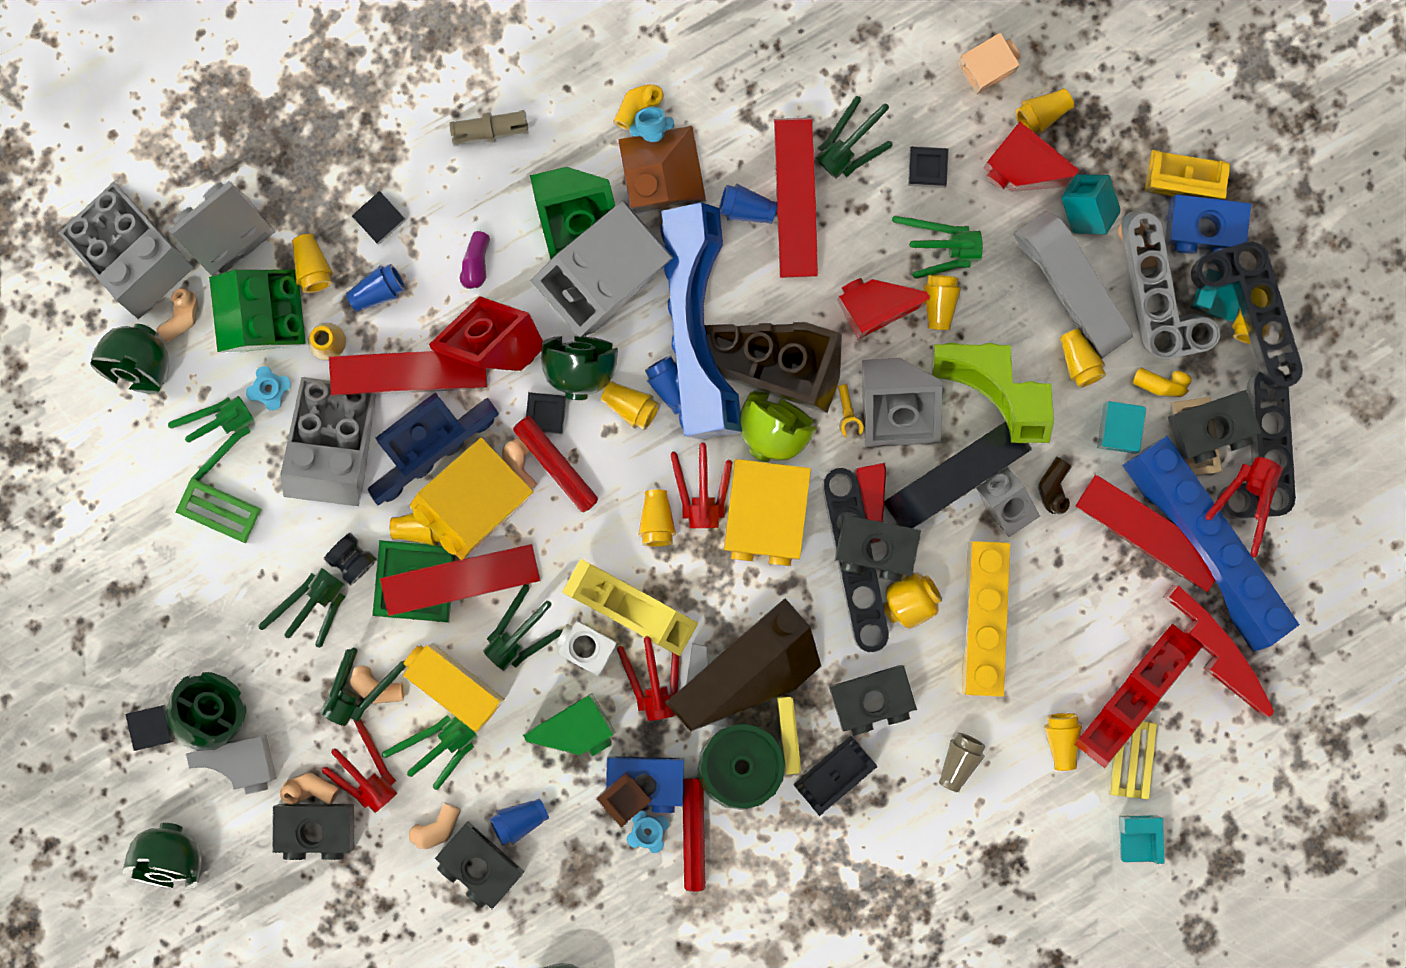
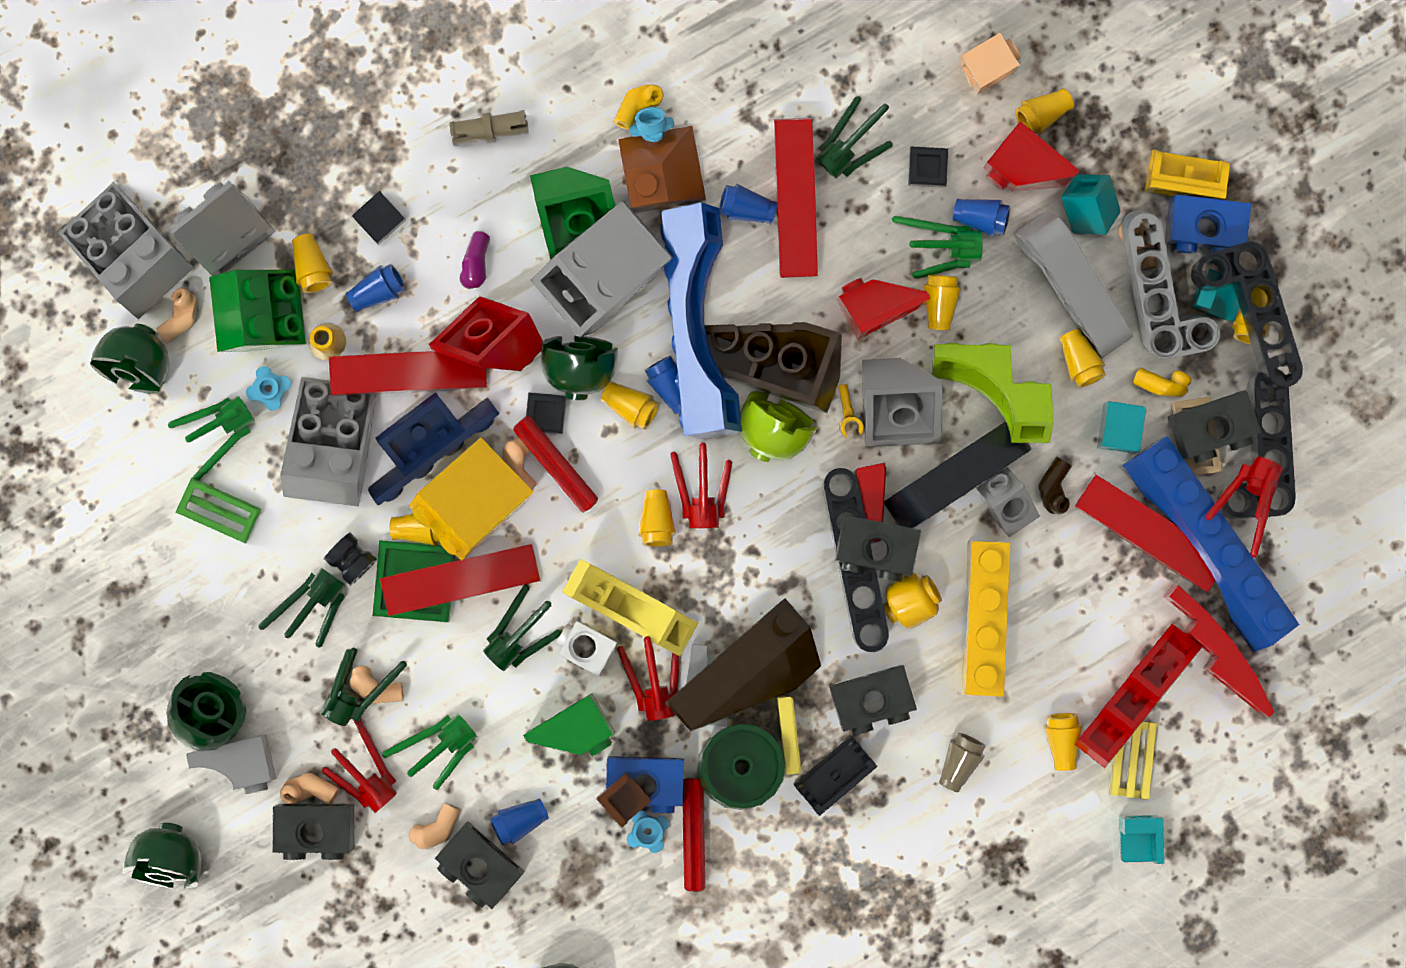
black tile [125,705,173,751] -> none
yellow brick [403,643,505,732] -> none
yellow brick [724,459,811,566] -> none
none -> blue cone [952,198,1011,237]

